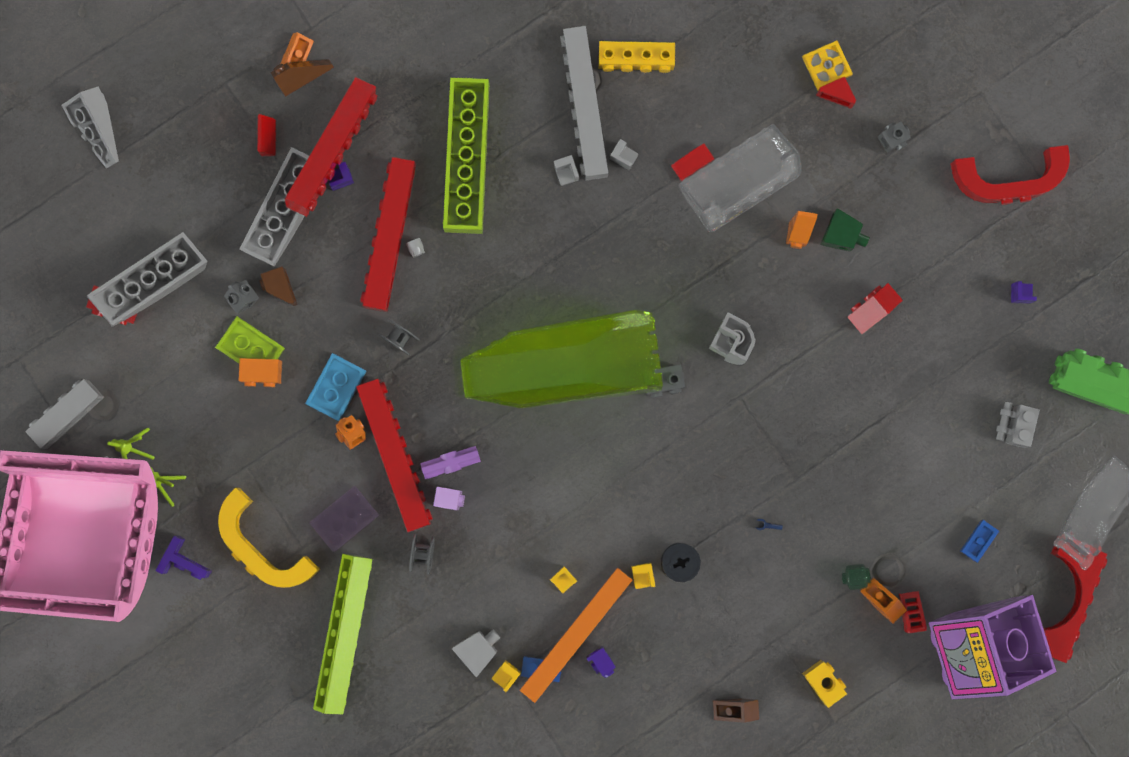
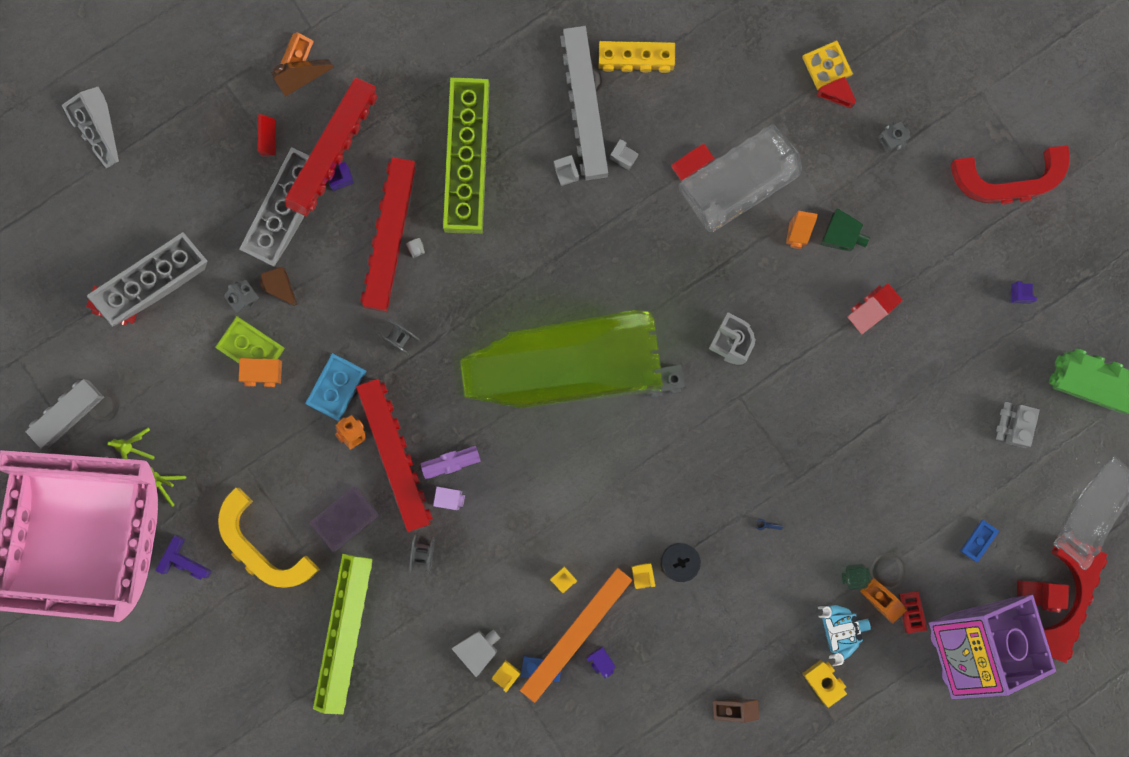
none -> torso [818,605,871,666]
none -> red brick [1017,580,1069,612]

